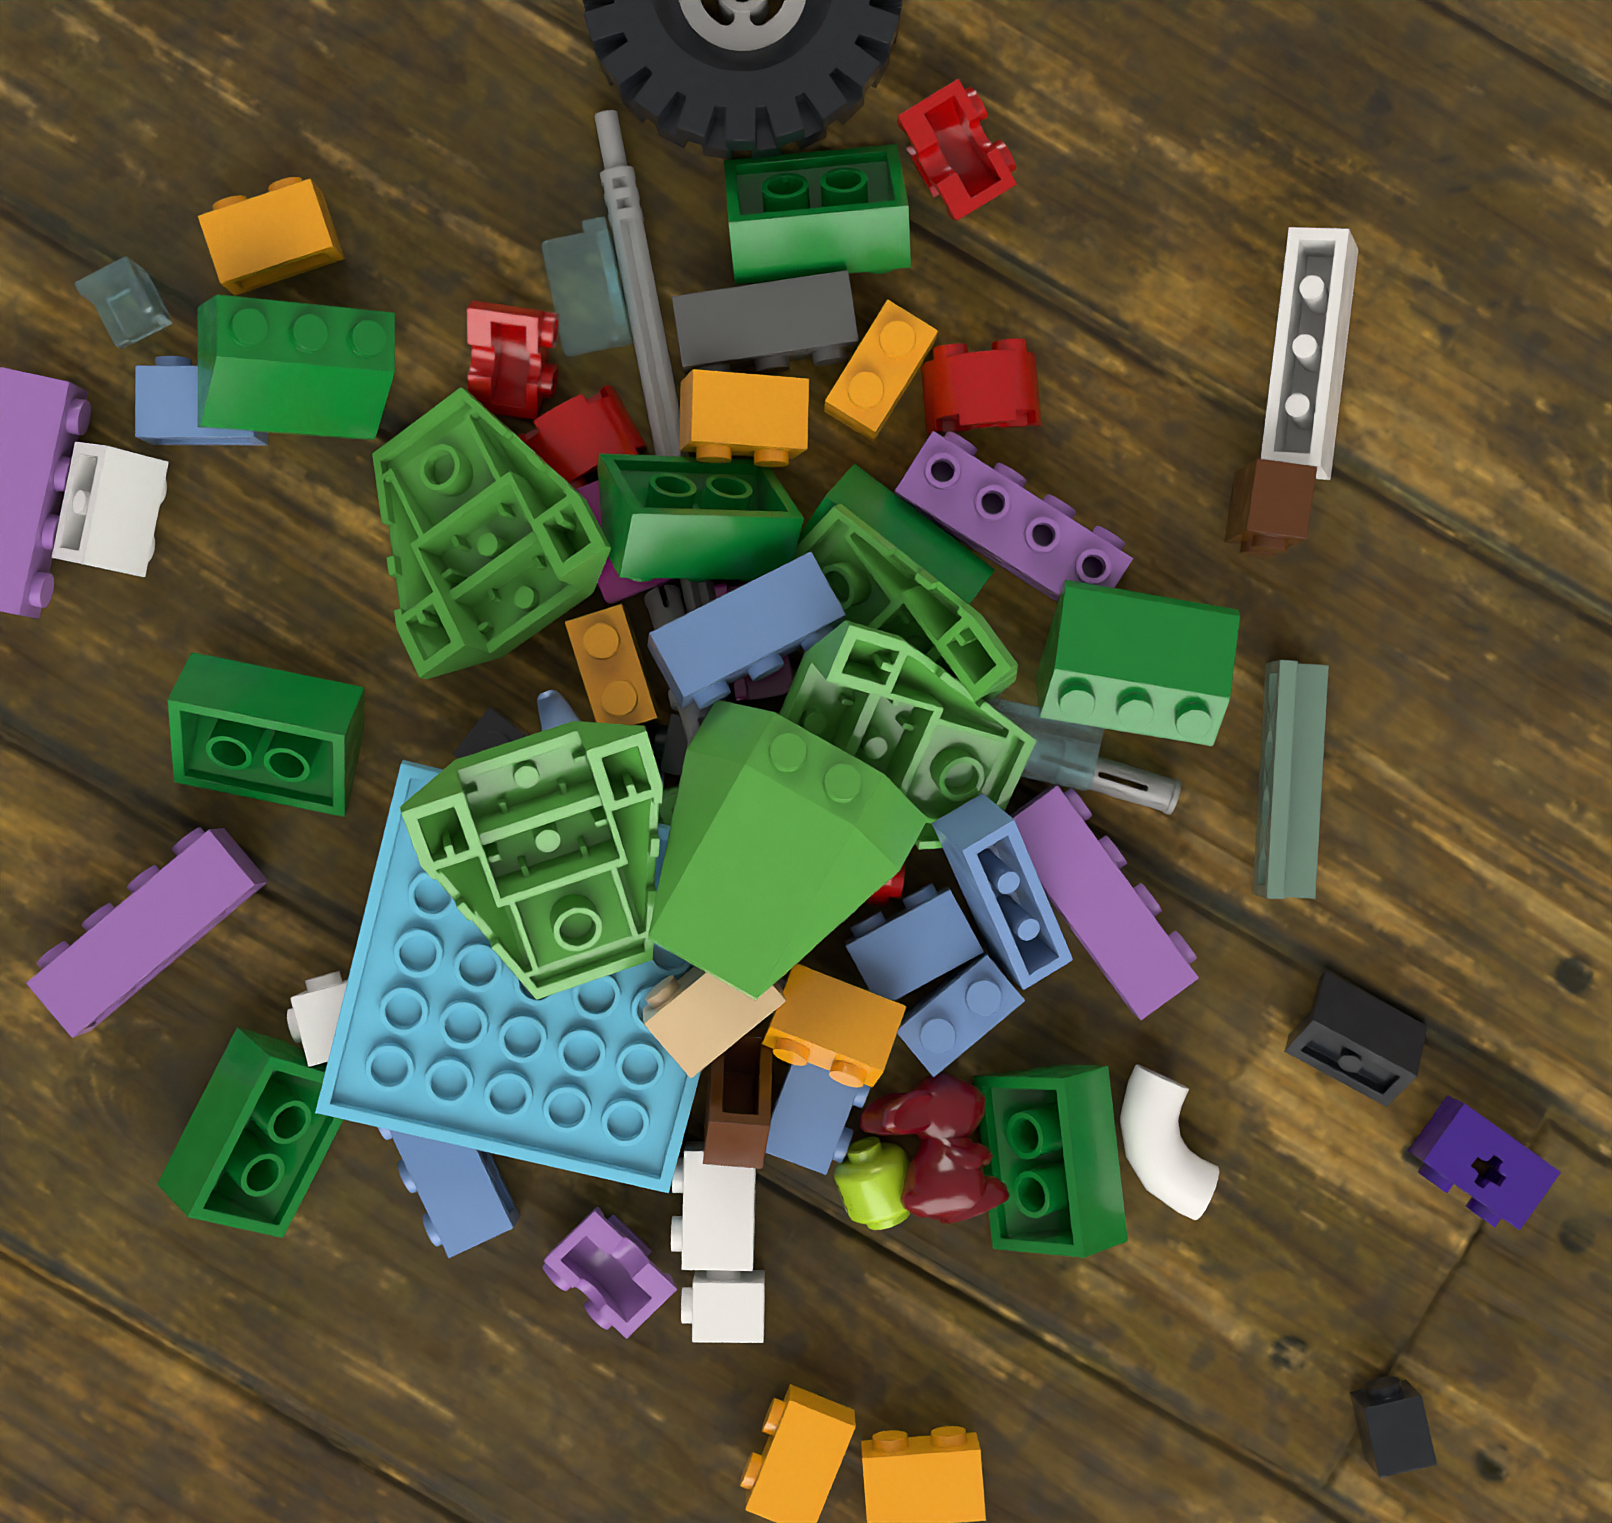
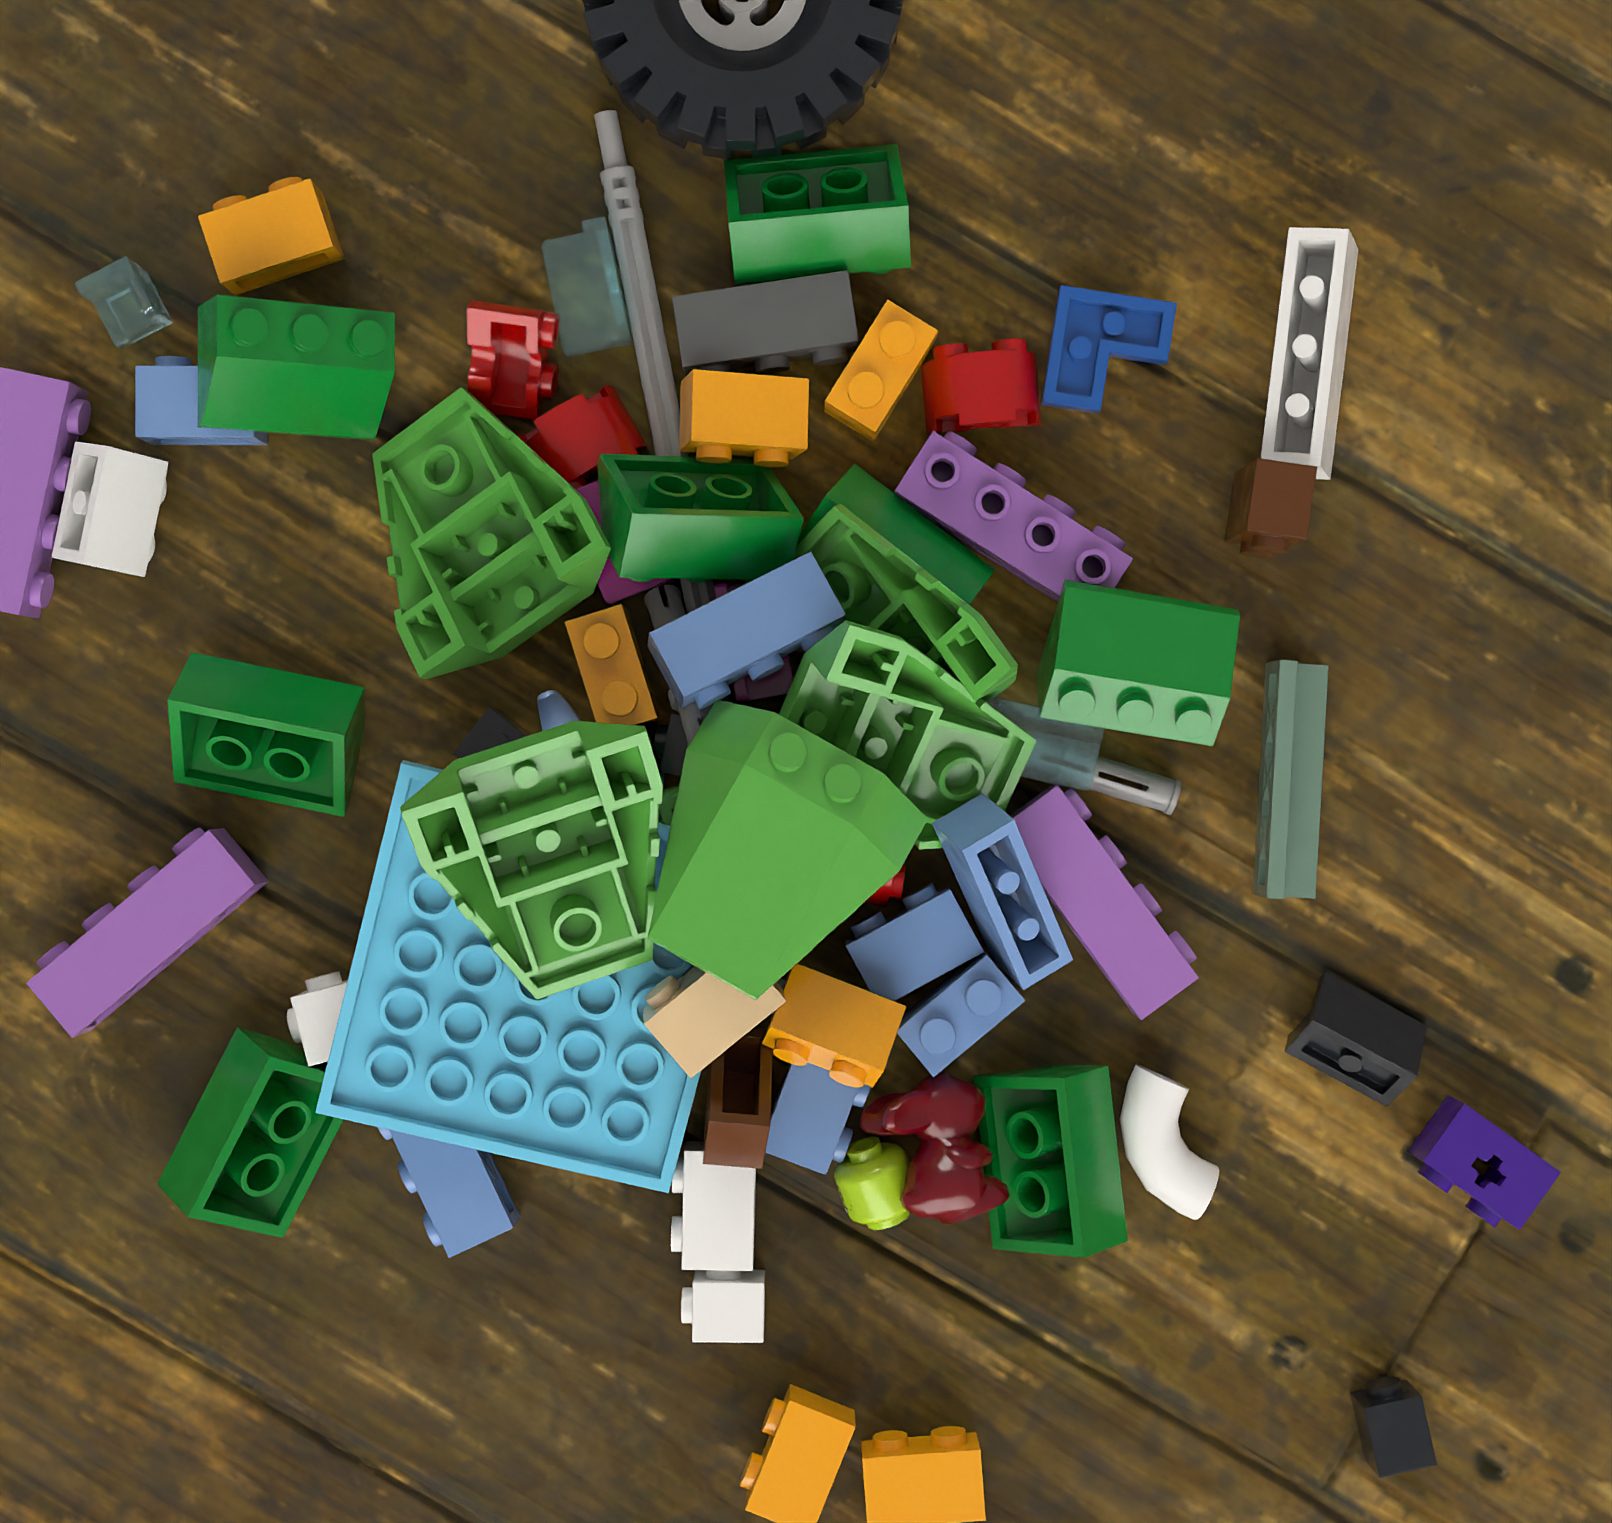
medium lavender cylinder [542,1207,677,1339] -> none
red cylinder [897,78,1017,221] -> none
none -> blue plate [1041,285,1177,414]

